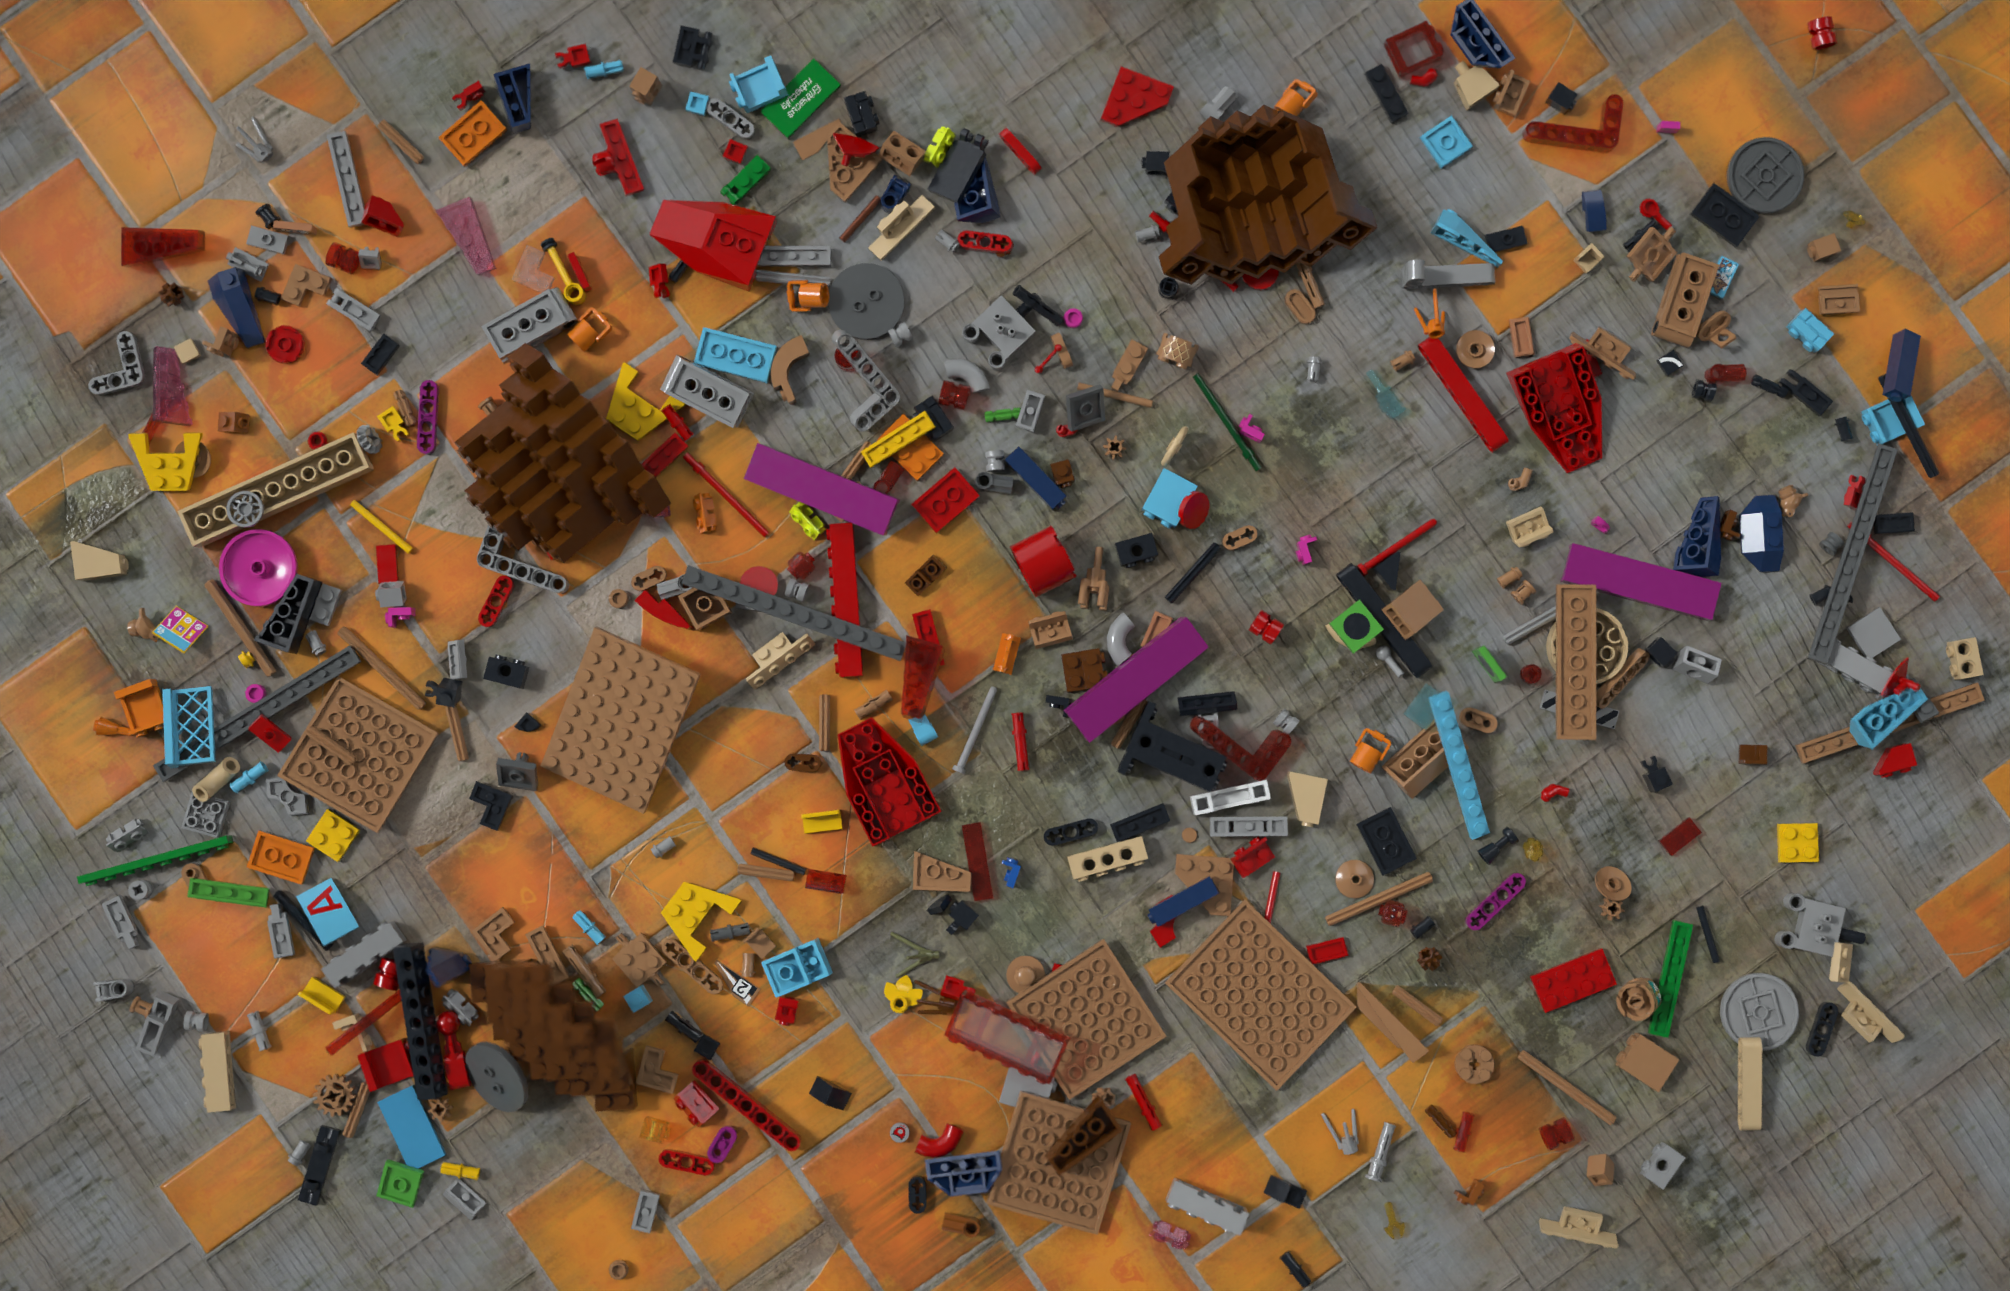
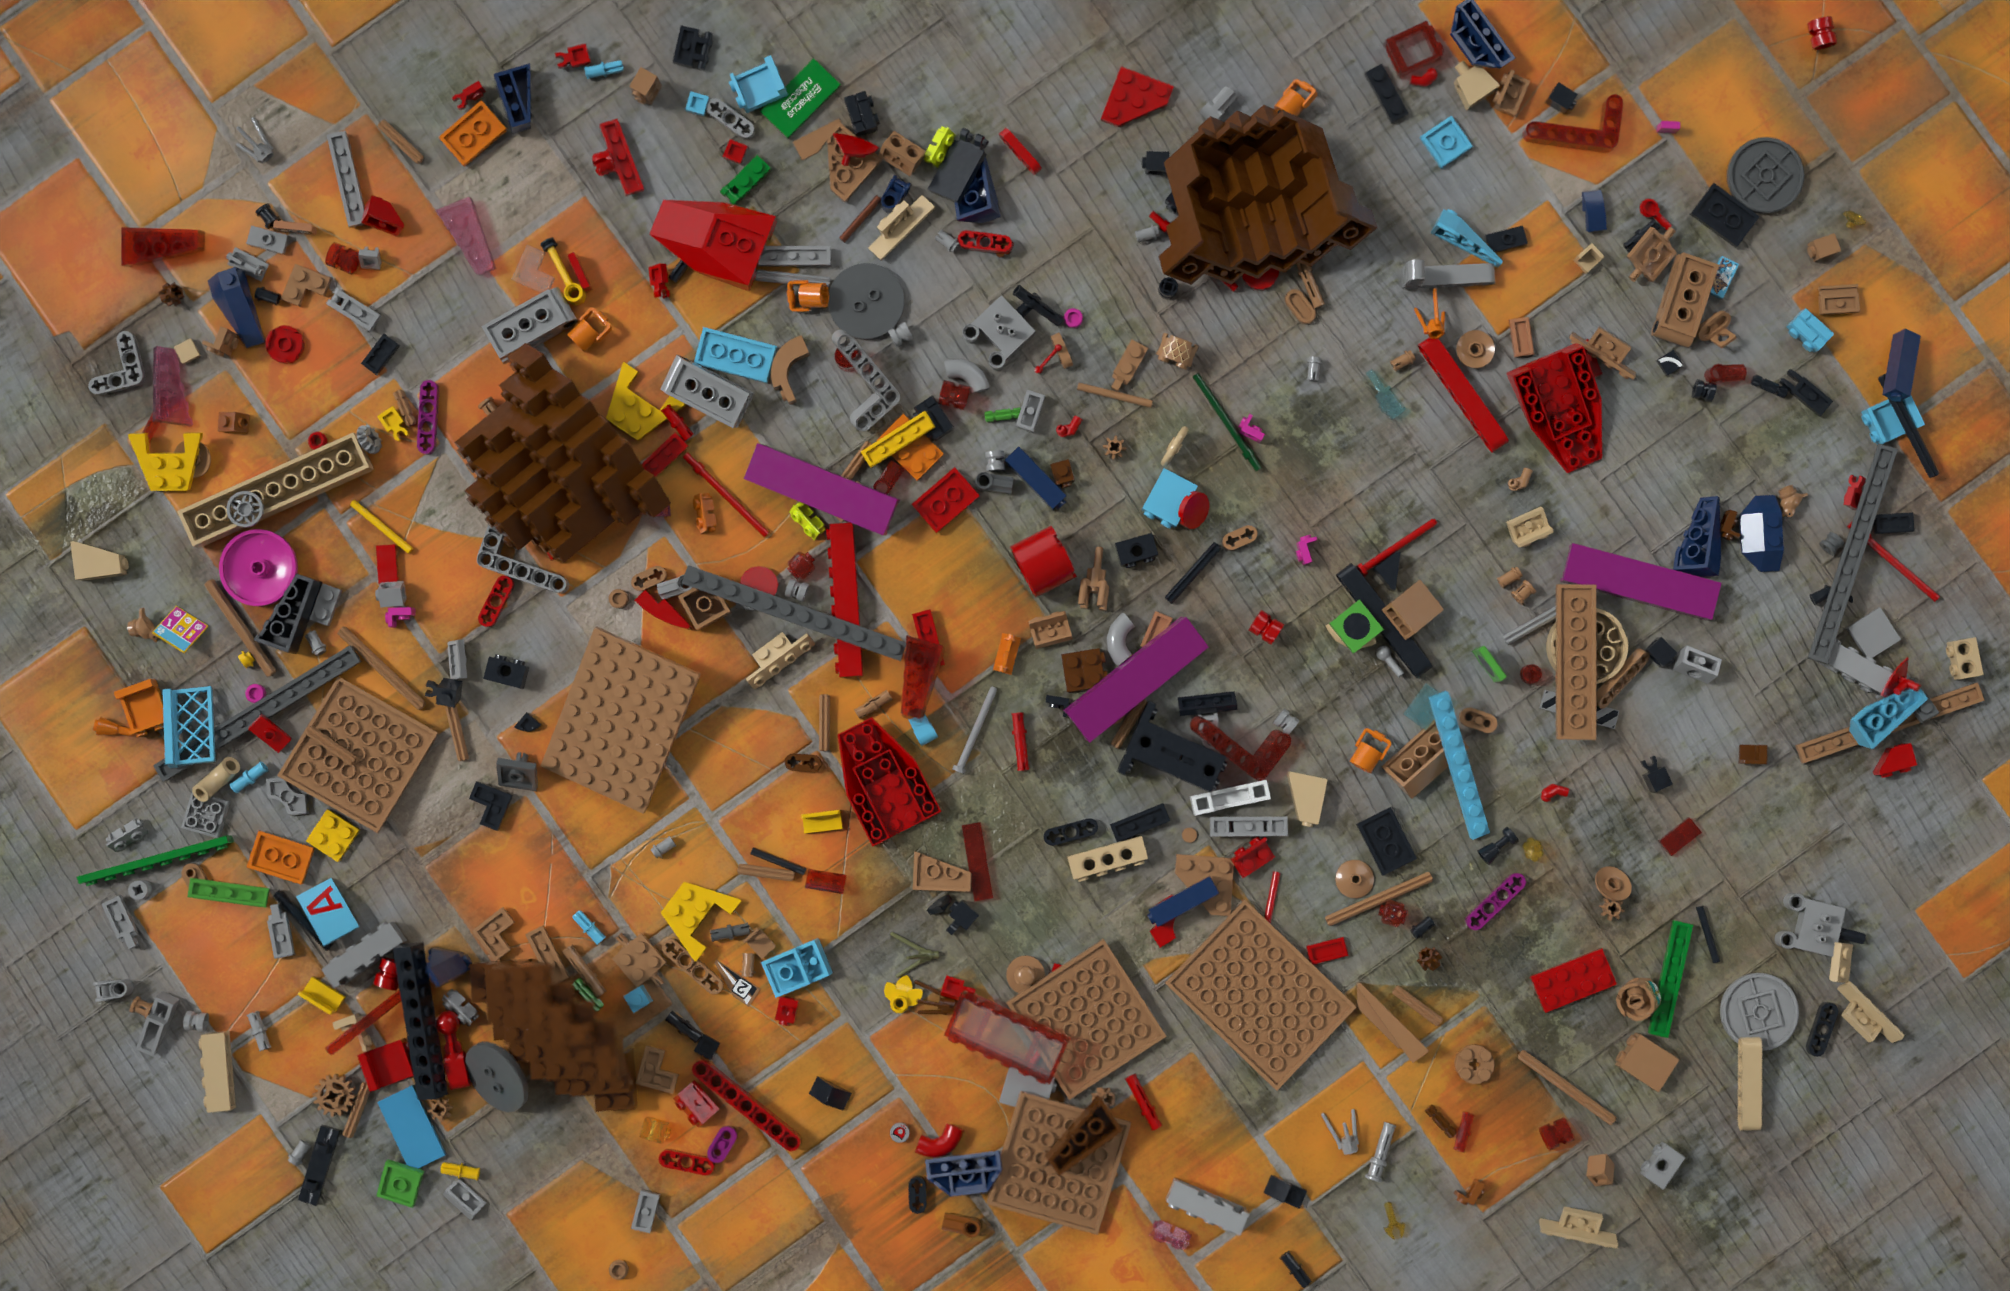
reddish brown slope [905,555,947,596] -> none
blue bracket [1001,857,1021,888] -> none
dark grey tile [1066,384,1105,432] -> none
dark pink tile [1591,516,1610,534] -> none
yellow plate [1777,823,1819,862] -> none
black pin [1834,416,1853,441] -> none

